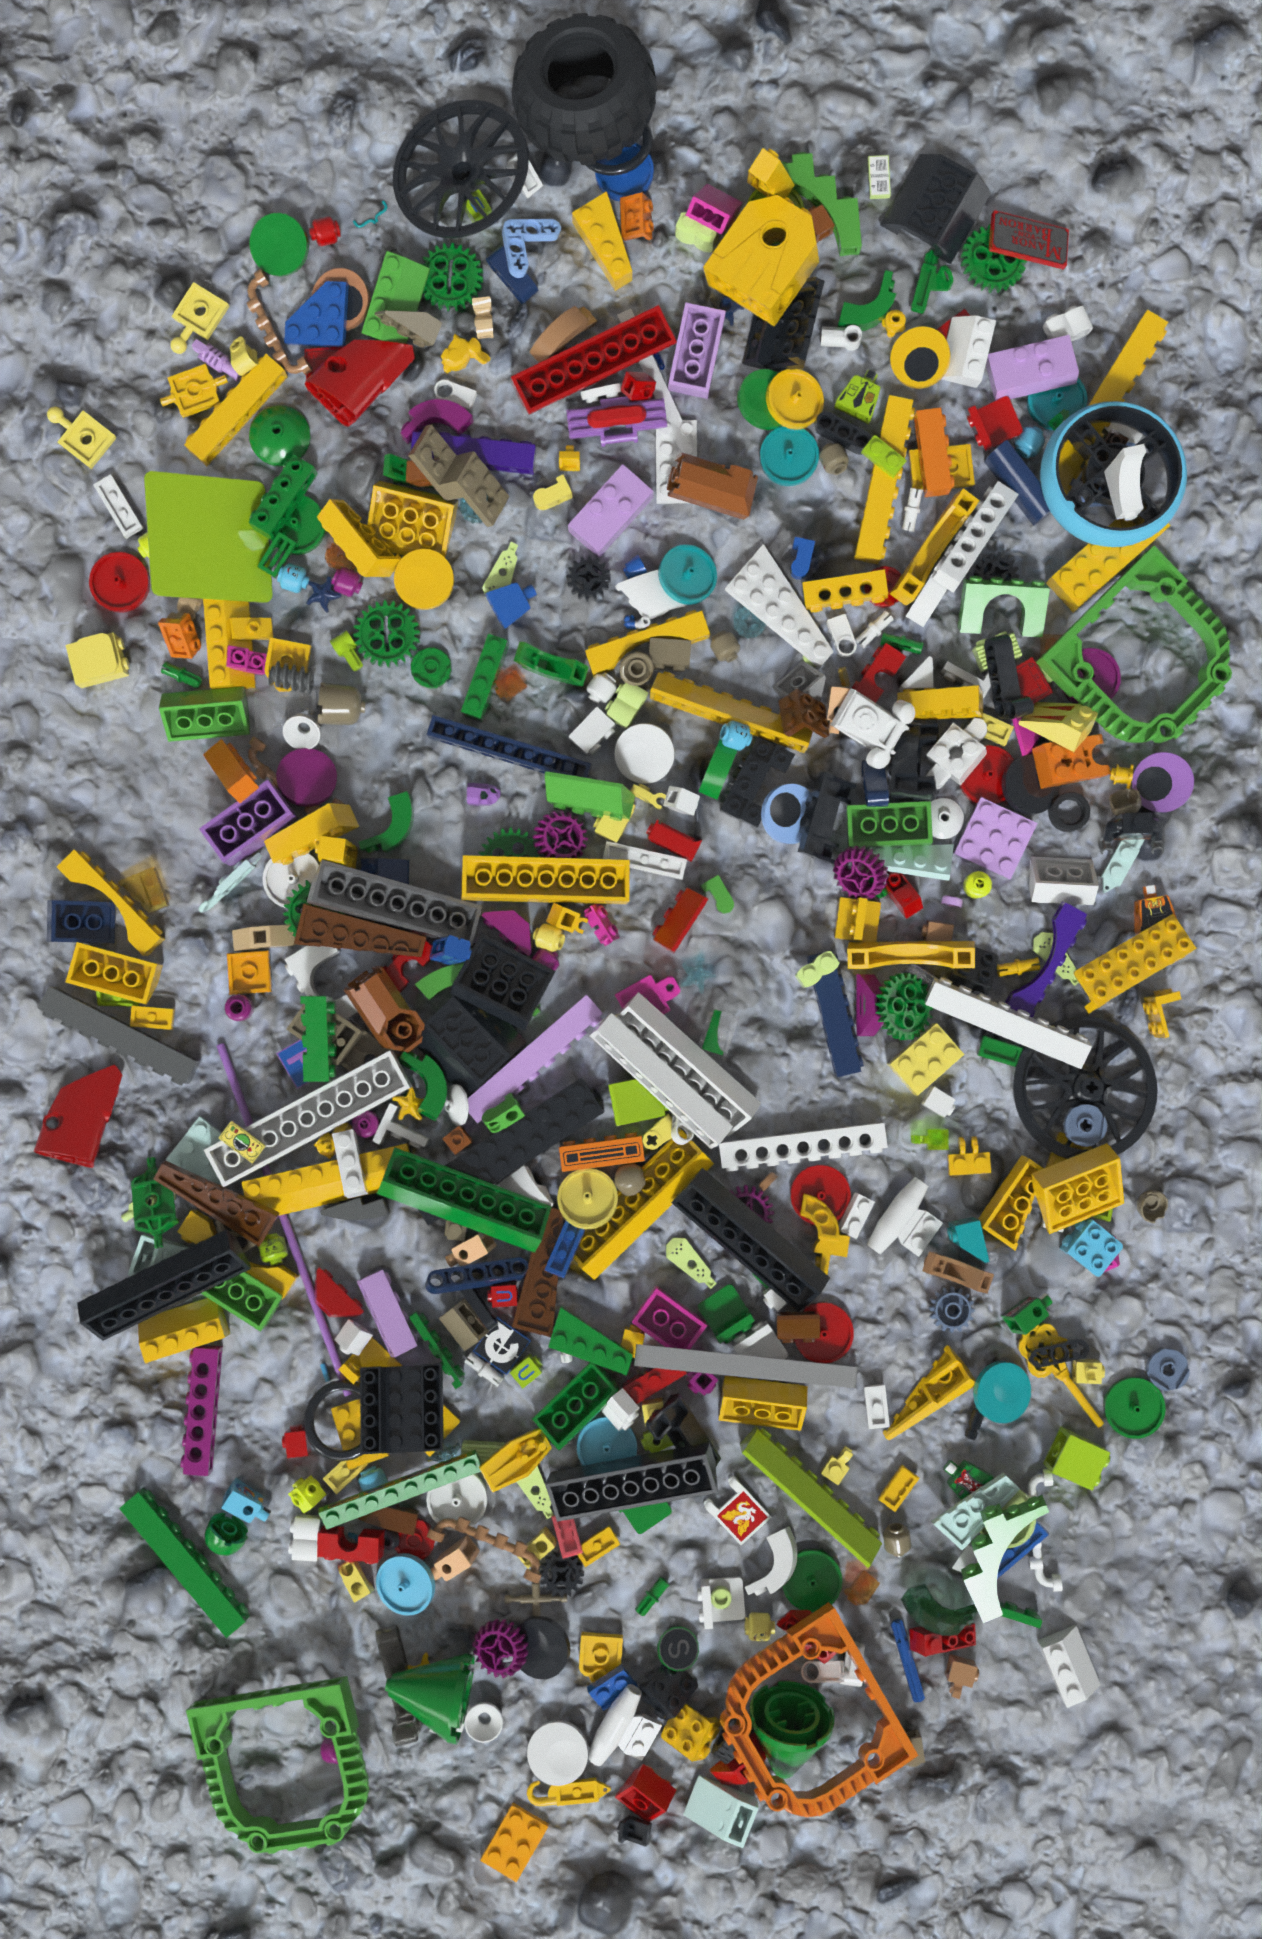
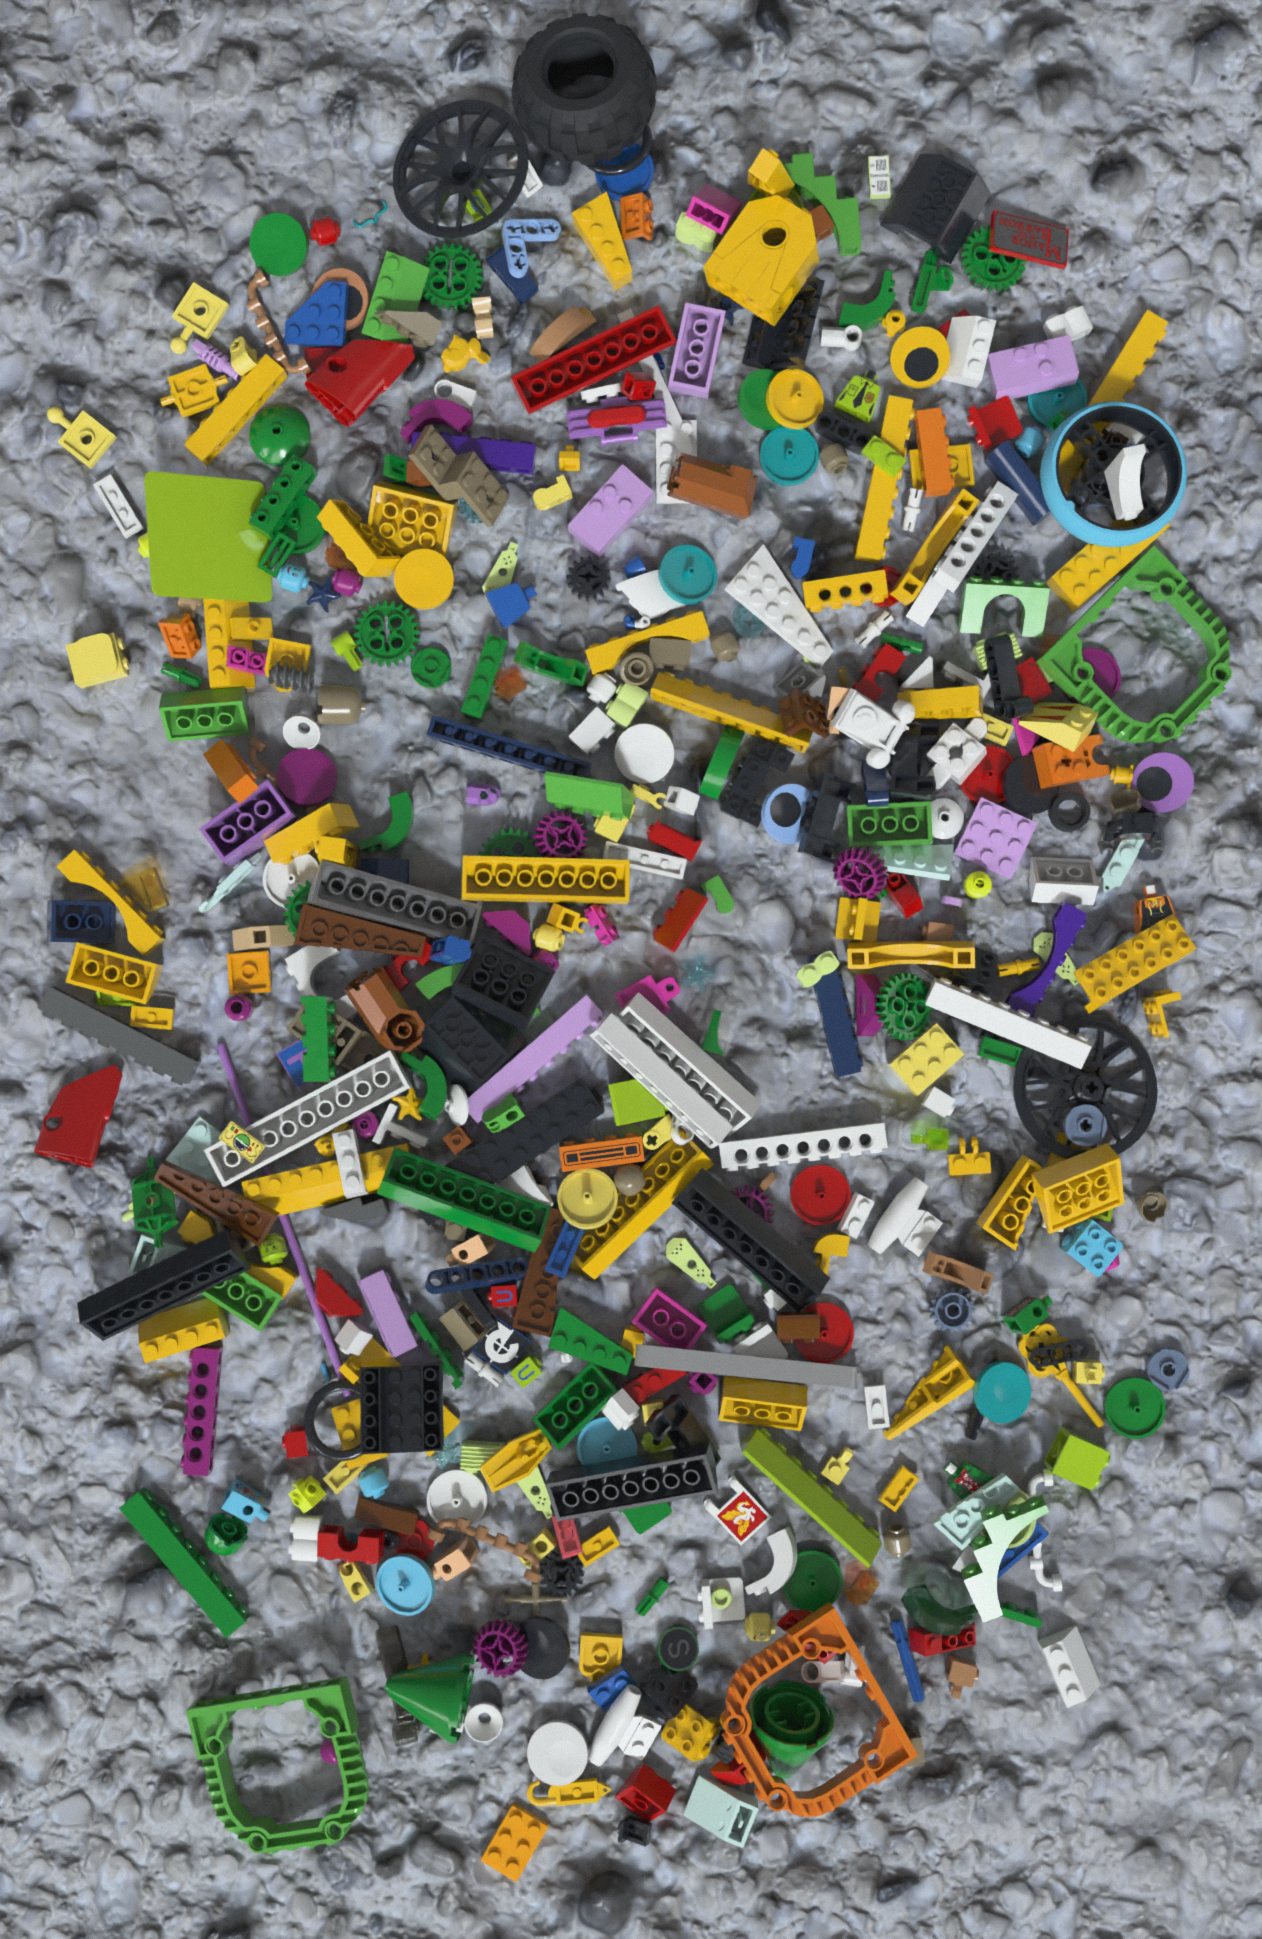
red piece [89,552,150,613] -> none
plate [318,1449,482,1529] -> none
medium azure head [720,720,752,751] -> none
yellow tile [801,1194,839,1242] -> none
white piece [826,614,857,658] -> none
teal slope [947,1217,990,1263] -> none

